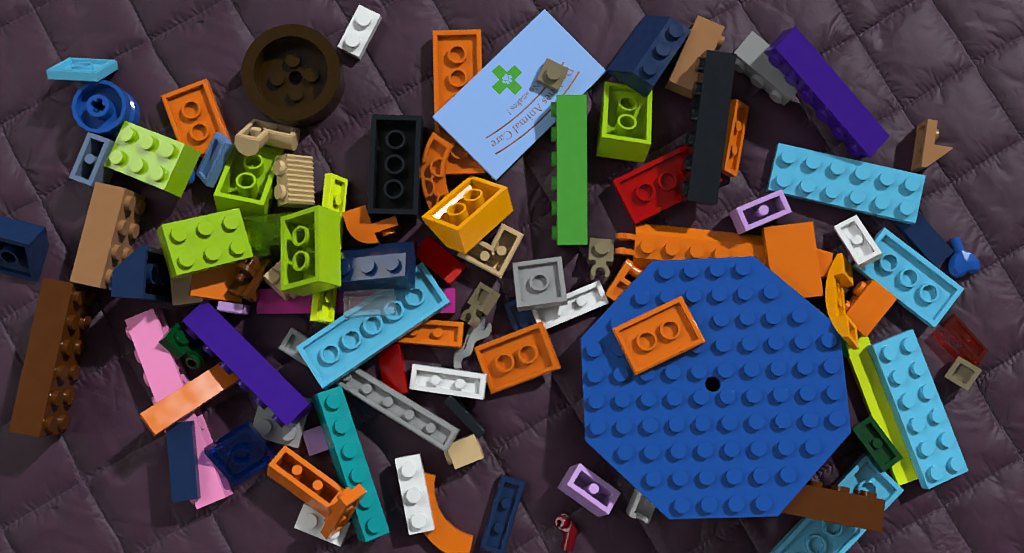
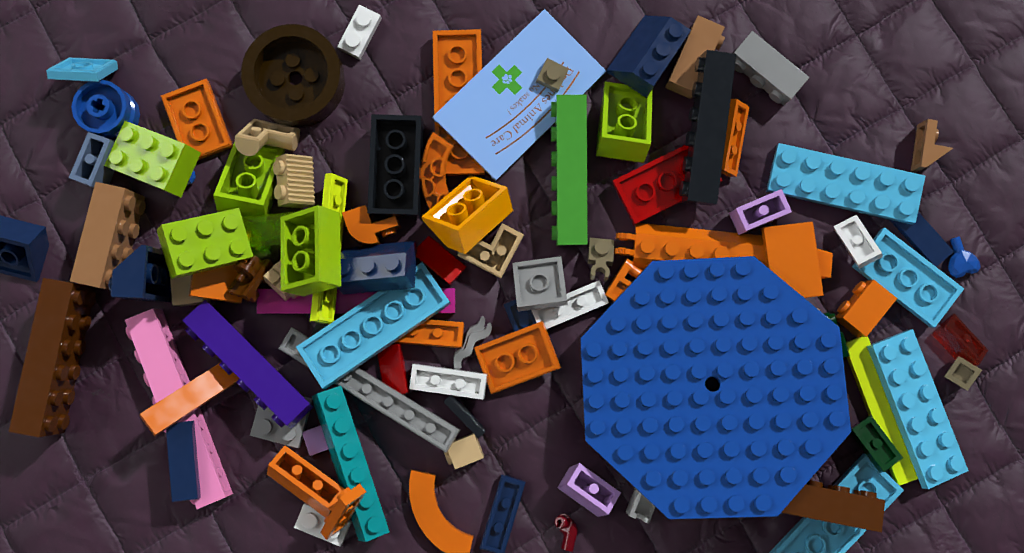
dark green plate [159,323,209,369] -> none
medium blue tile [196,132,234,188] -> none
clear blue plate [204,420,277,487] -> none
lavender tile [217,301,250,315] -> none
clear tile [344,289,396,318] -> none
white plate [395,453,435,535] -> none
dark tan plate [460,282,501,328] -> none
orange tile [612,296,706,376] -> none
dark purple brick [764,27,890,158] -> none
light orange slope [825,253,859,350] -> none

